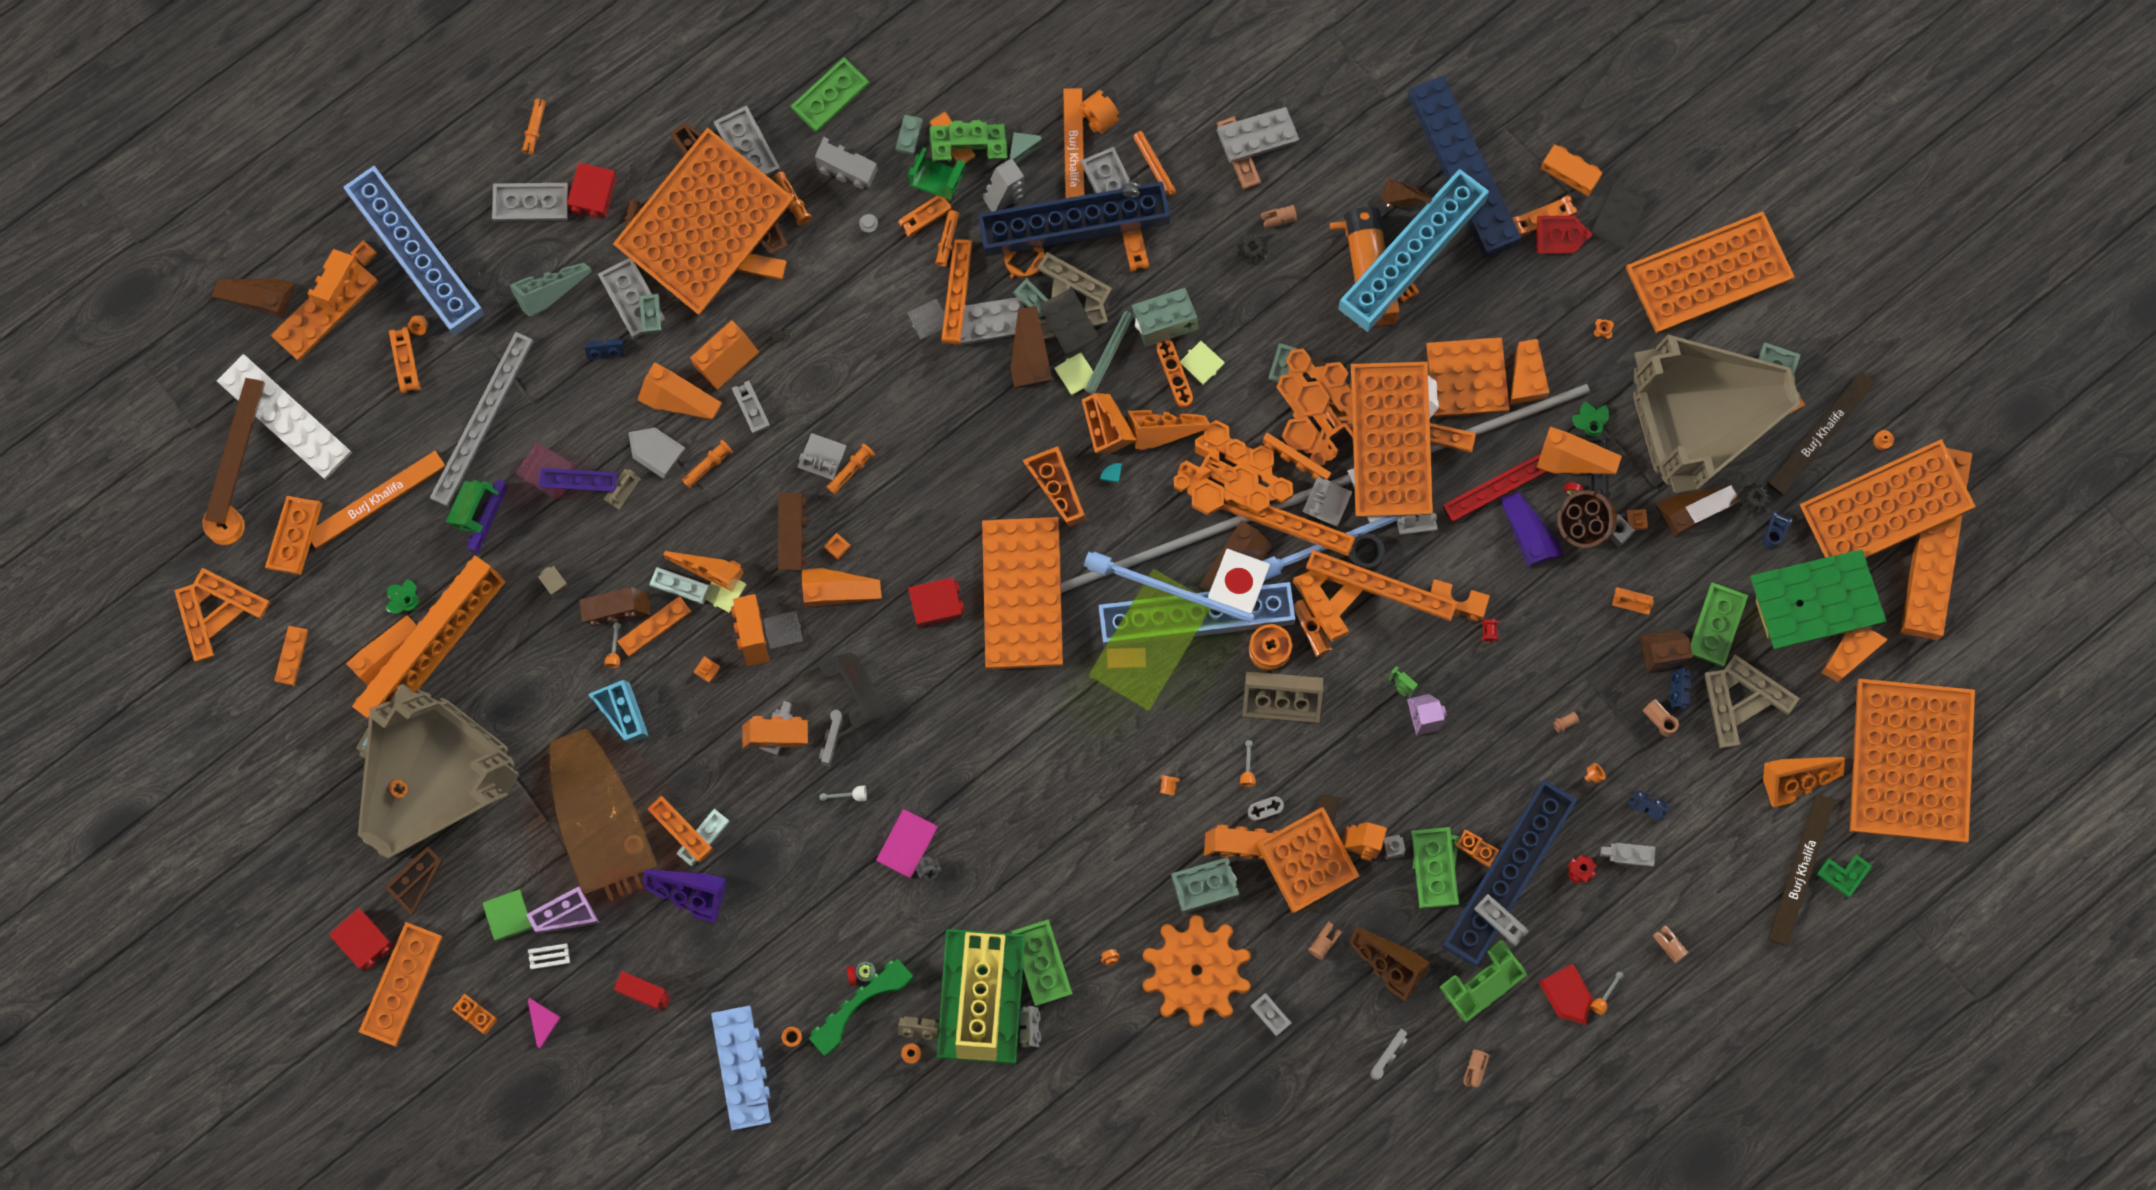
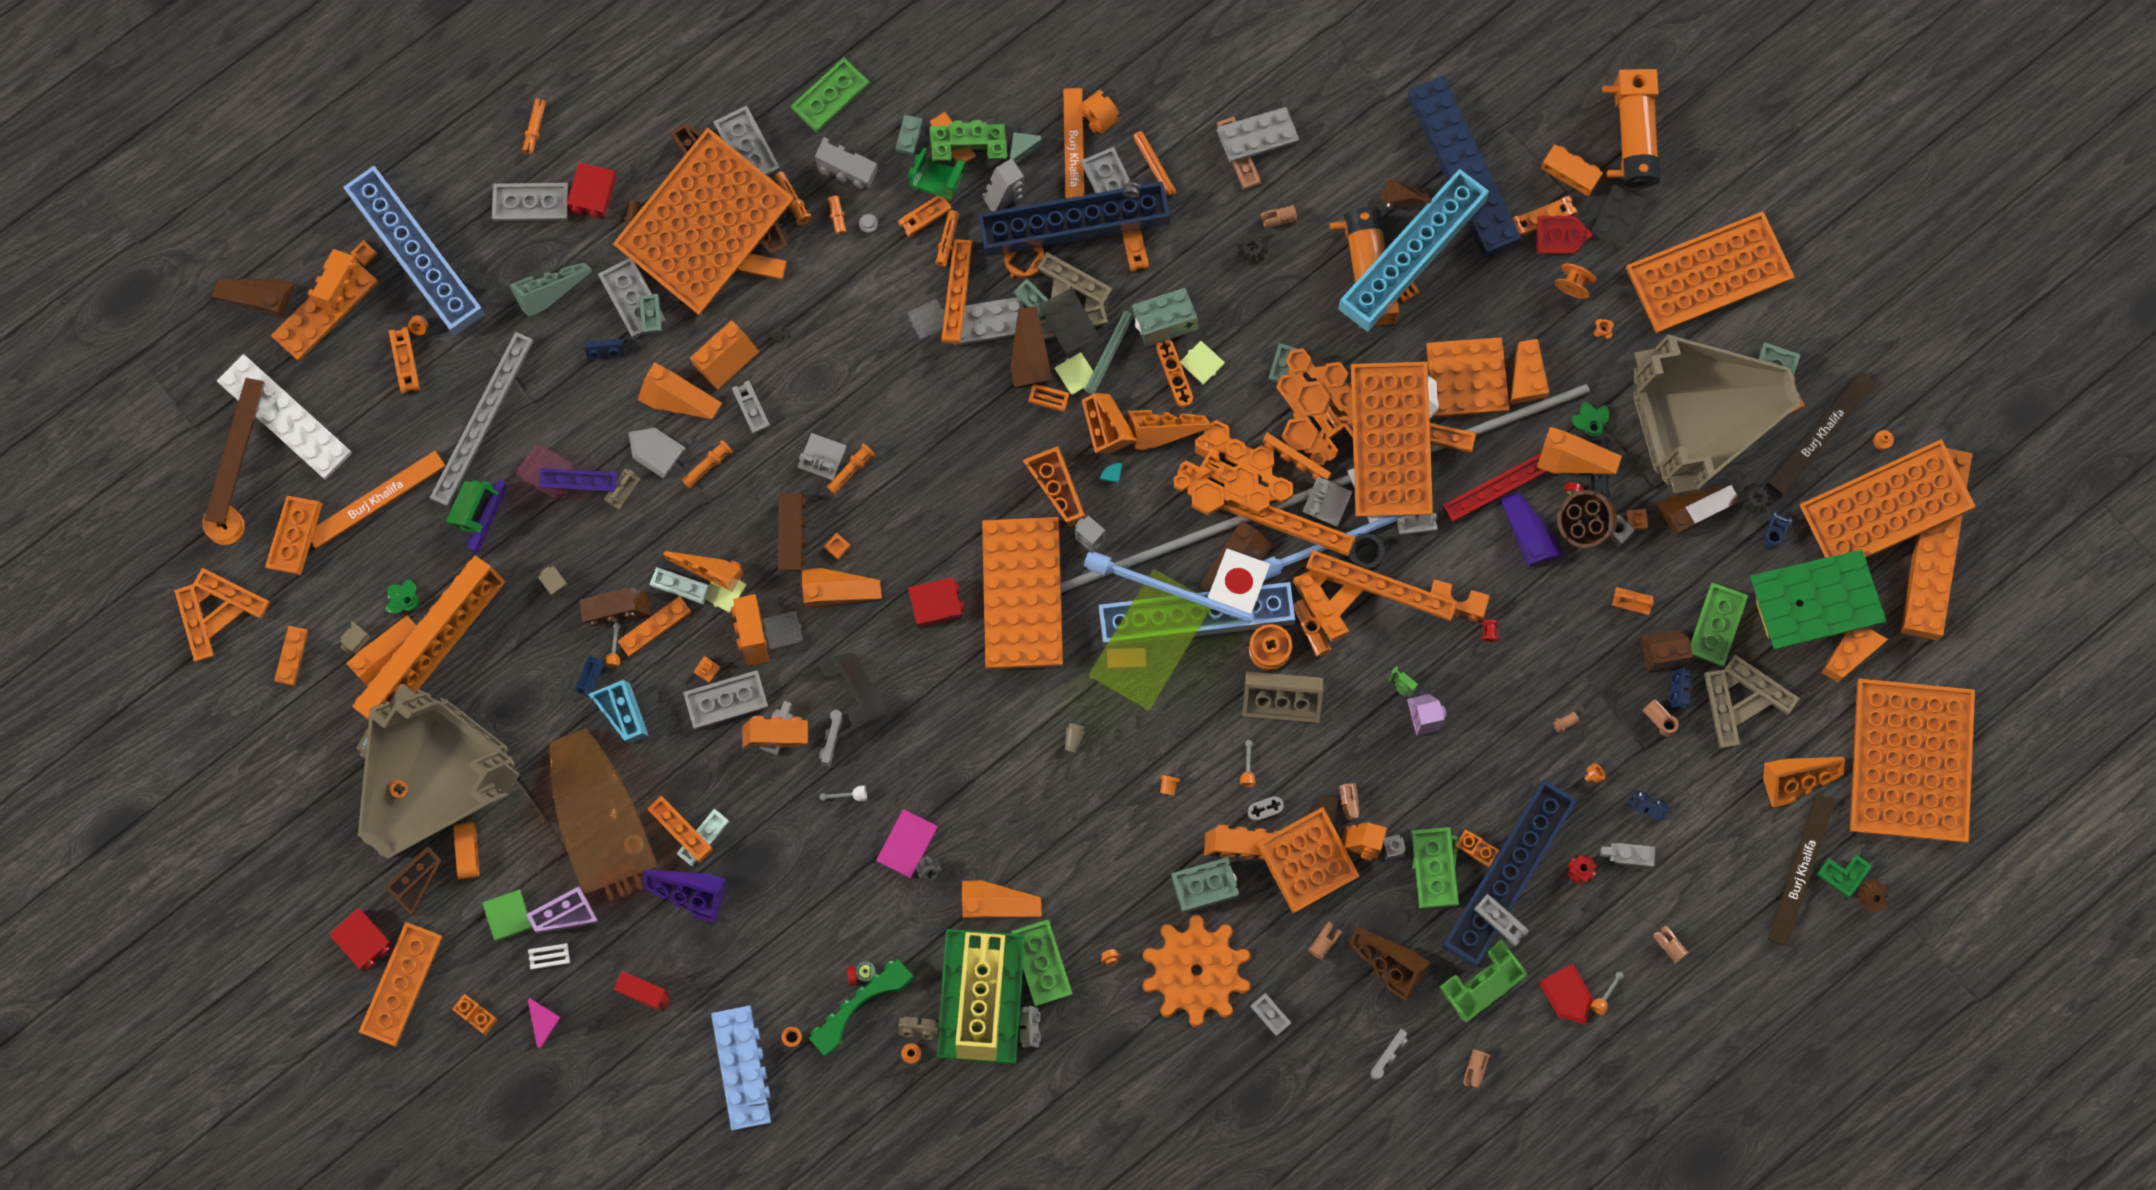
none -> dark tan window [340,621,371,655]
none -> orange beam [454,822,479,879]
none -> dark blue hinge [574,655,605,698]
none -> light grey plate [683,670,769,730]
none -> orange pin [828,196,847,235]
none -> orange wedge [962,880,1042,920]
none -> orange tile [1028,383,1070,412]
none -> dark tan cone [1065,723,1085,752]
none -> light grey brick [1075,516,1105,553]
none -> nougat hinge [1339,783,1359,821]
none -> orange piece [1555,263,1597,299]
none -> orange piece [1602,69,1660,188]
none -> reddish brown brick [1858,880,1888,912]

